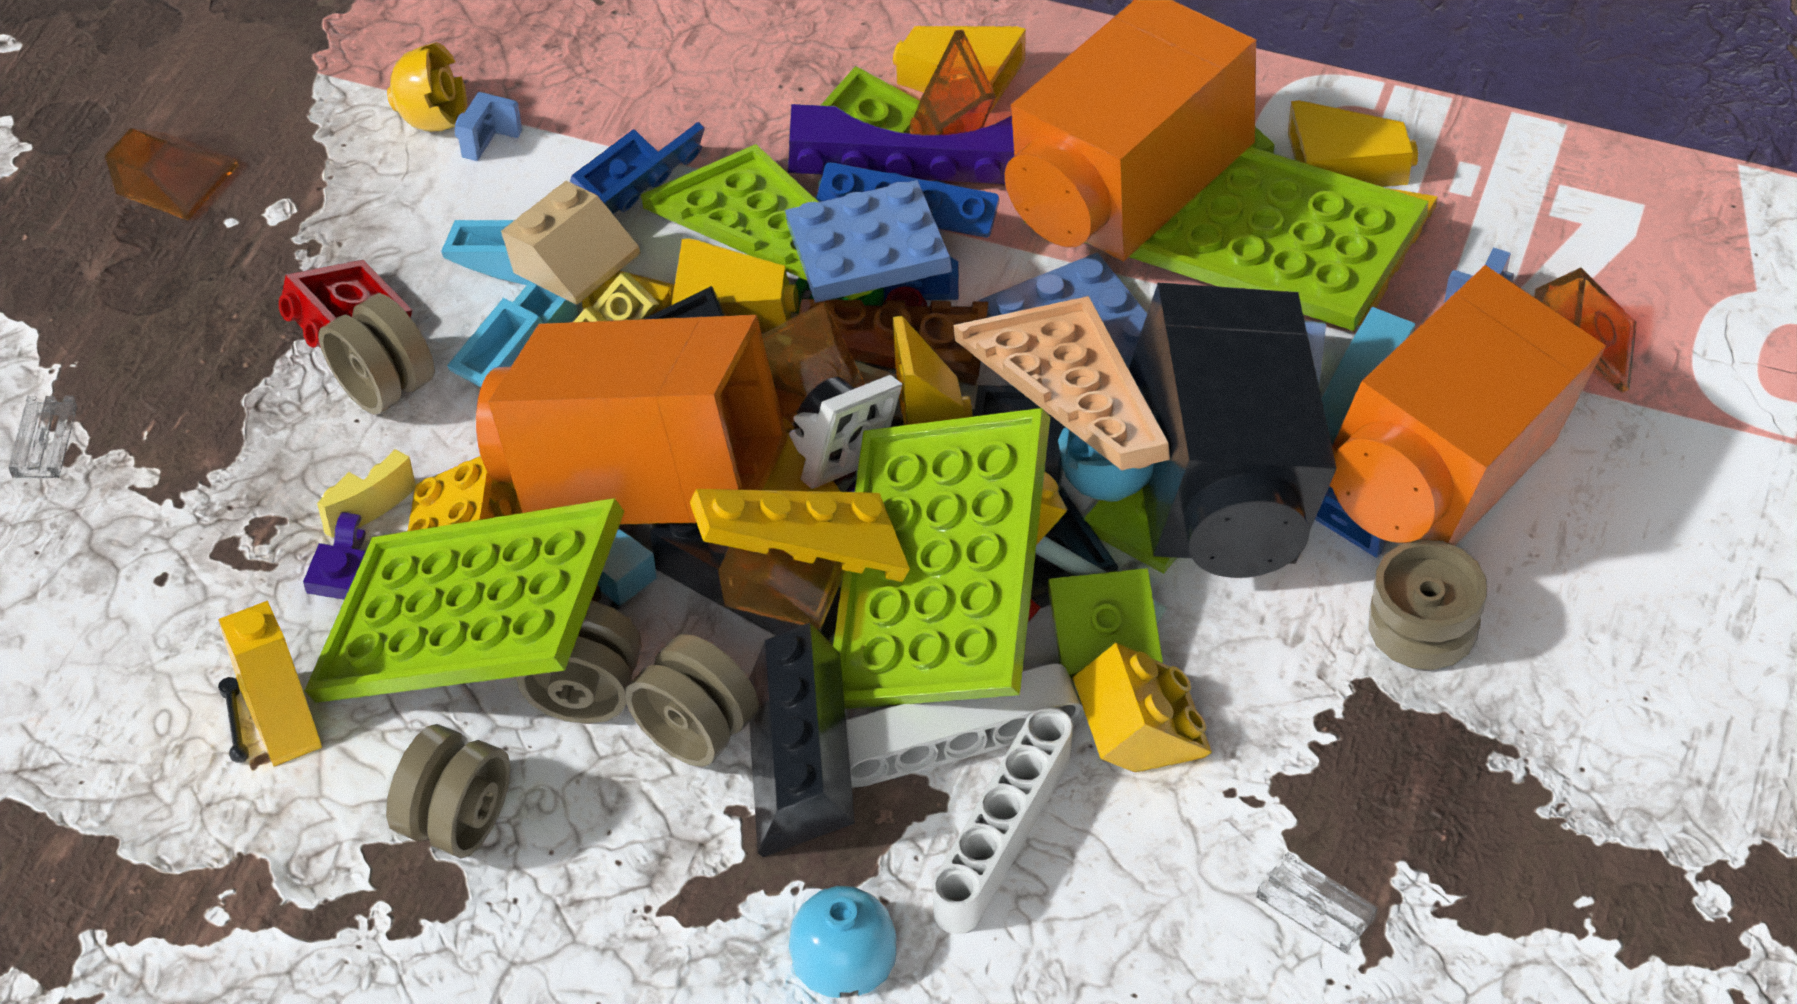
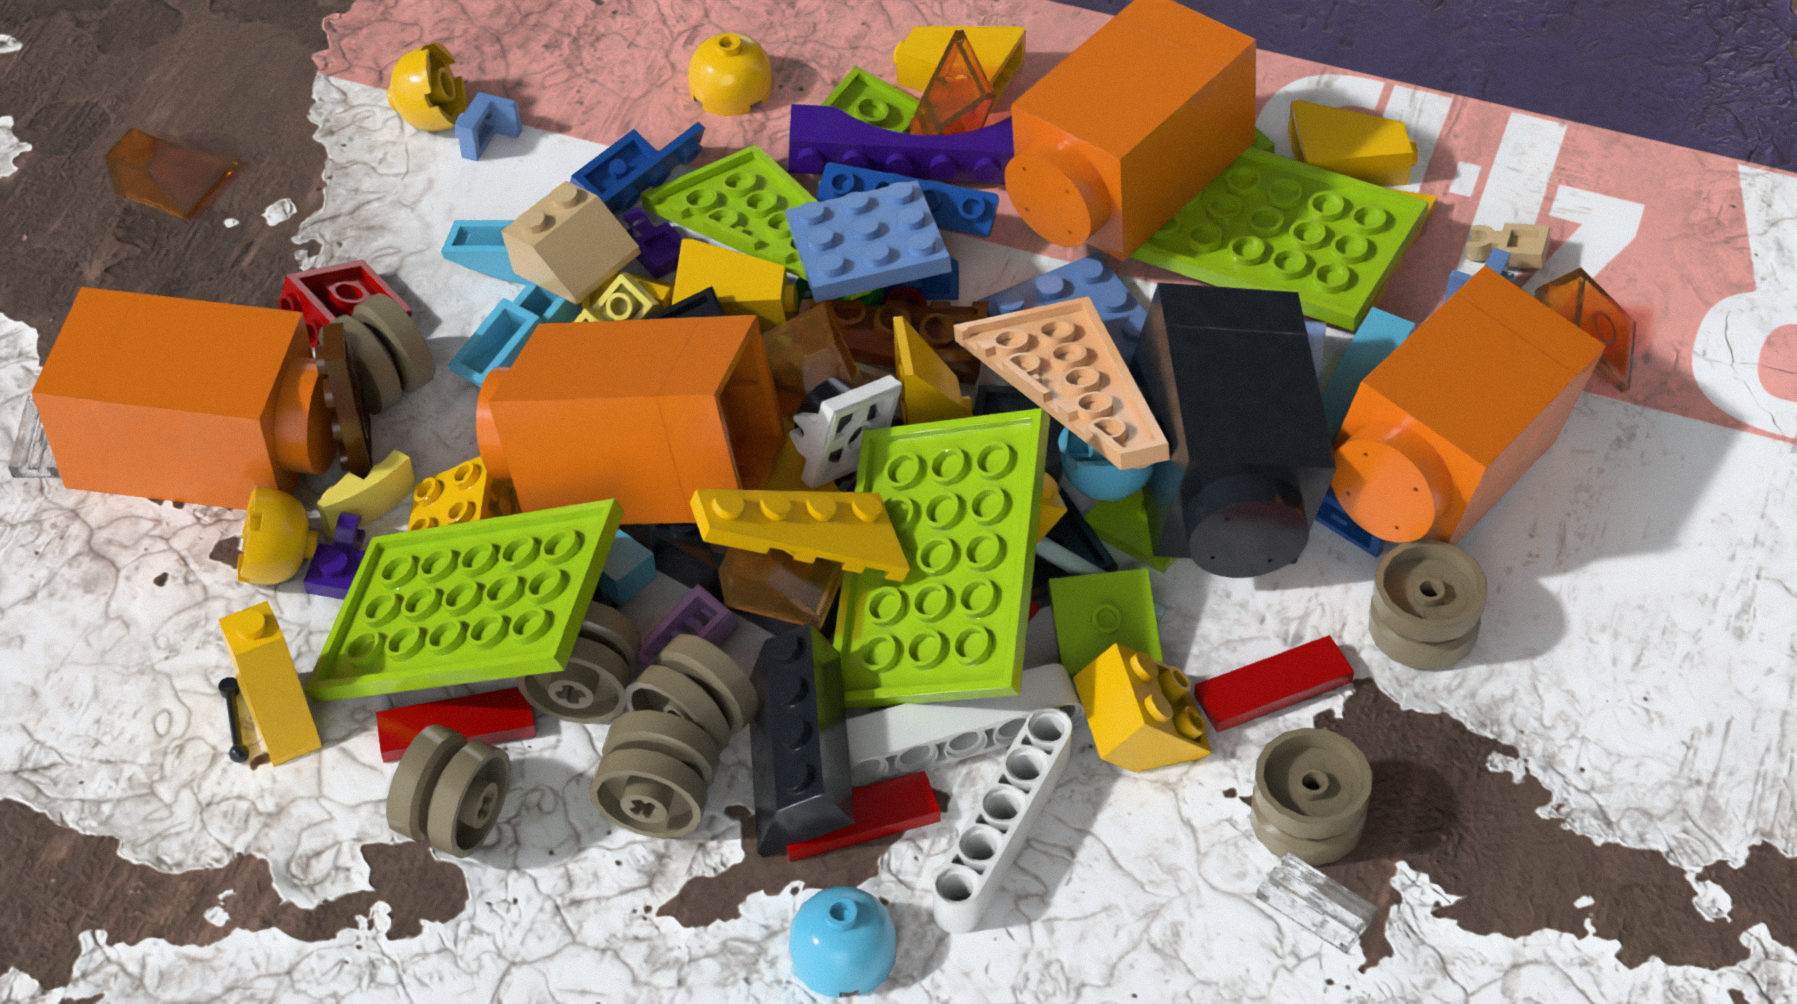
none -> orange container [31,287,340,510]
none -> yellow cylinder [236,485,318,585]
none -> reddish brown wing [315,322,373,480]
none -> red tile [376,687,536,763]
none -> dark tan wheel [589,710,720,838]
none -> dark purple plate [623,208,684,280]
none -> lavender slope [637,584,739,669]
none -> yellow cylinder [688,32,774,116]
none -> red tile [786,770,941,862]
none -> red tile [1194,635,1354,733]
none -> dark tan wheel [1250,727,1372,866]
none -> tan plate [1466,223,1551,269]

